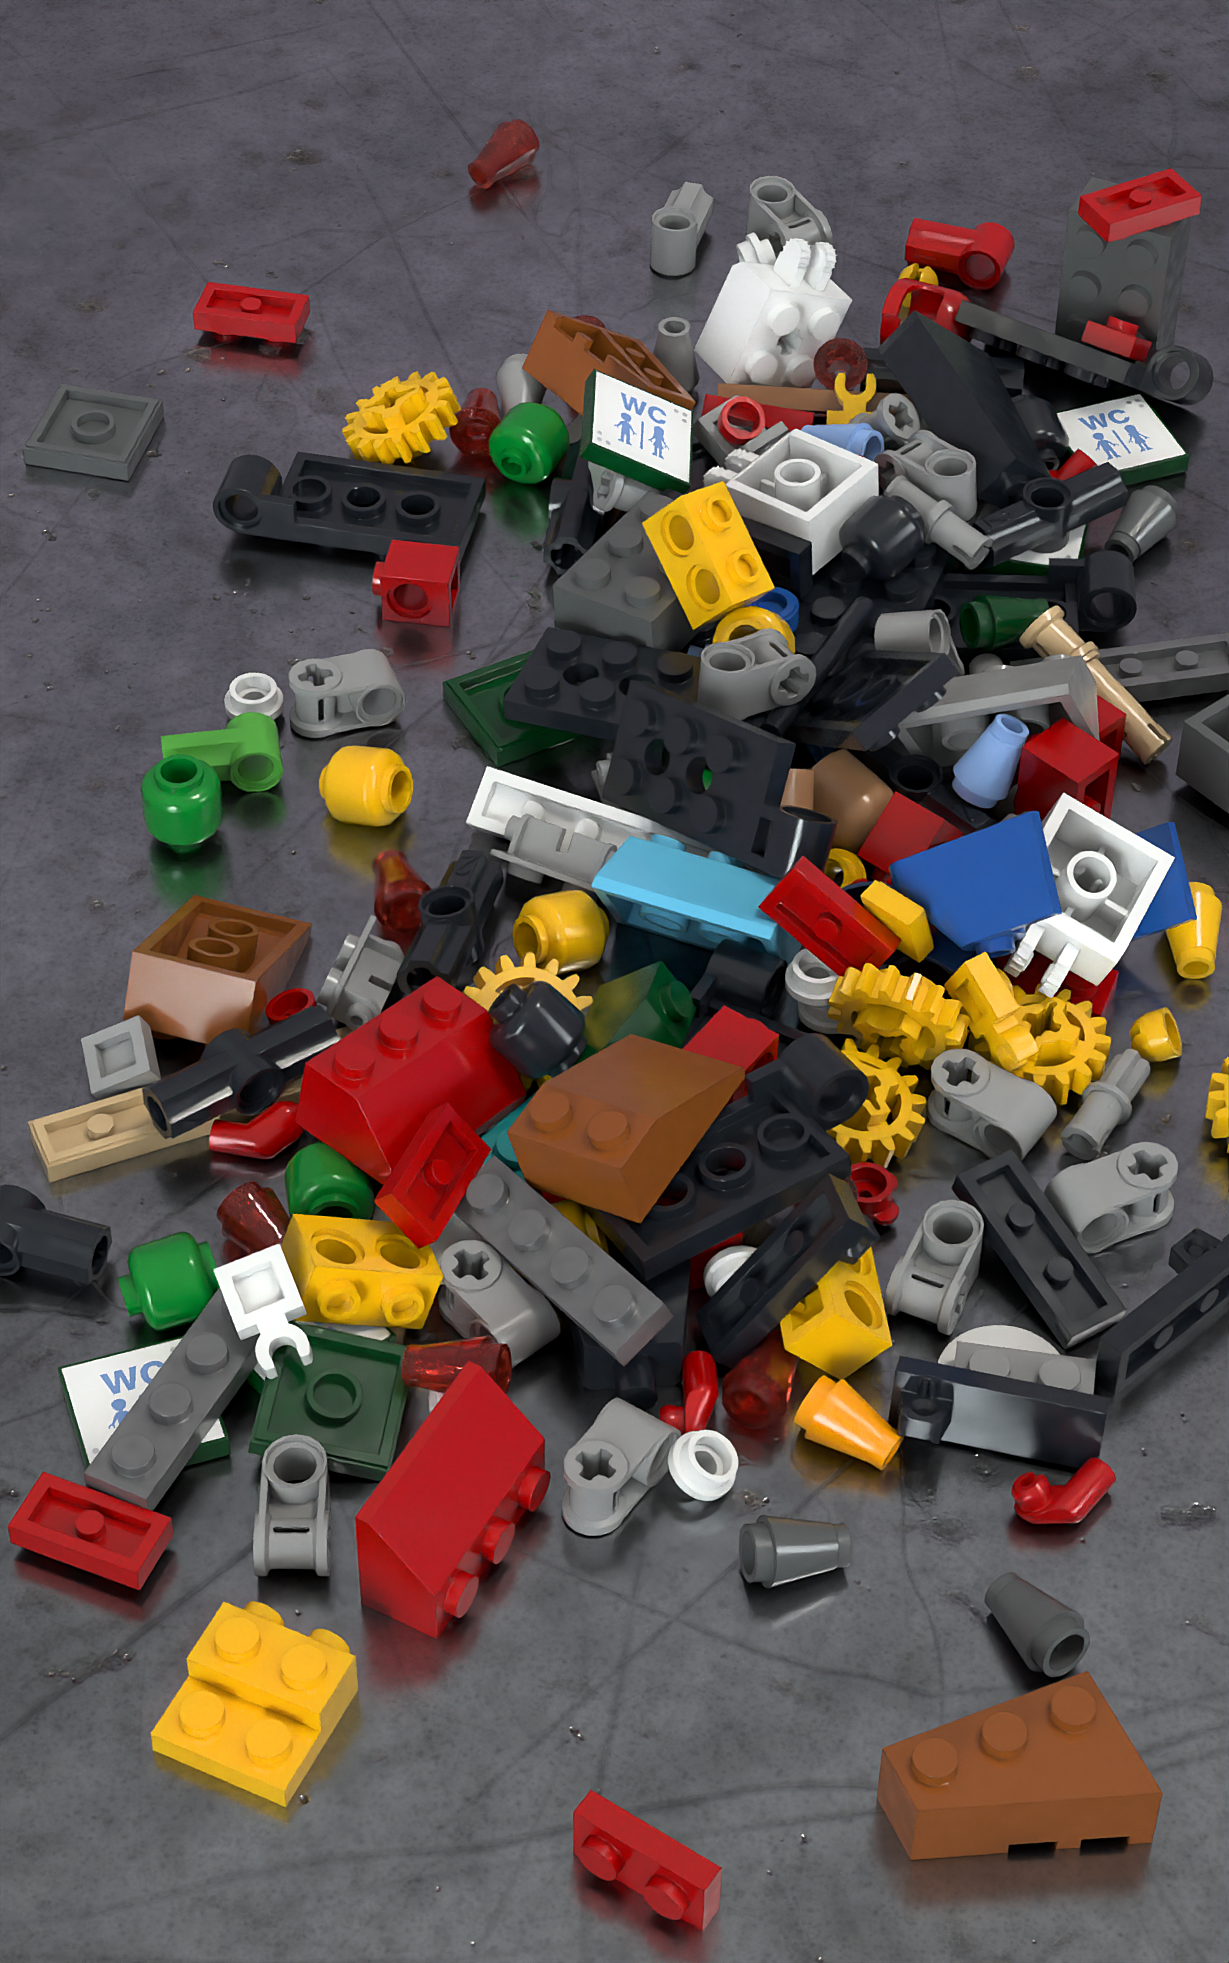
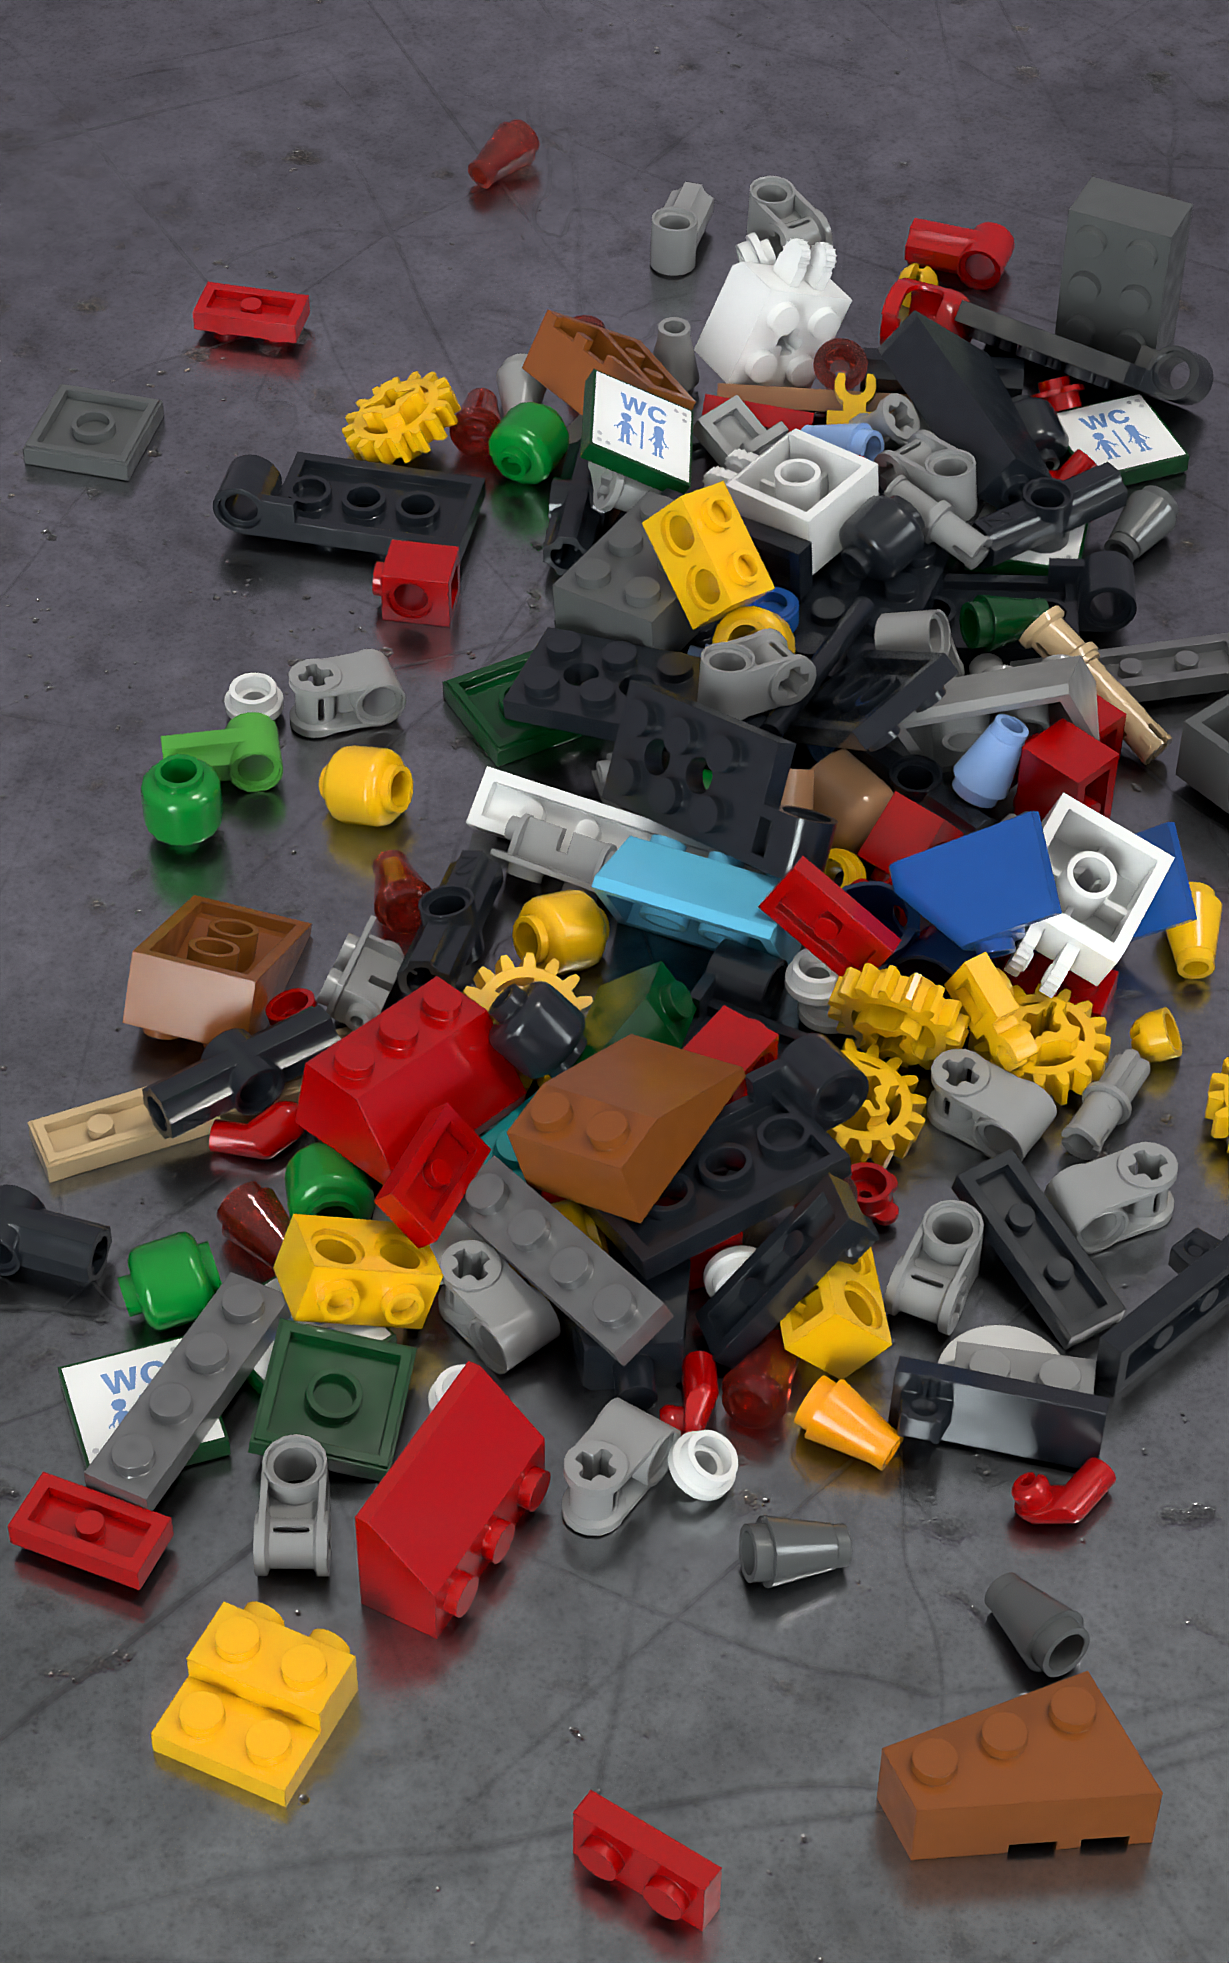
light grey plate [81,1015,161,1100] -> none
white plate [213,1244,313,1379] -> none
clear red cone [402,1335,512,1395] -> none
red hinge [718,396,766,445] -> none
yellow tile [860,880,934,963] -> none
red plate [1078,168,1202,243] -> none
red plate [1081,316,1152,363] -> none
none -> red plate [1031,376,1085,412]

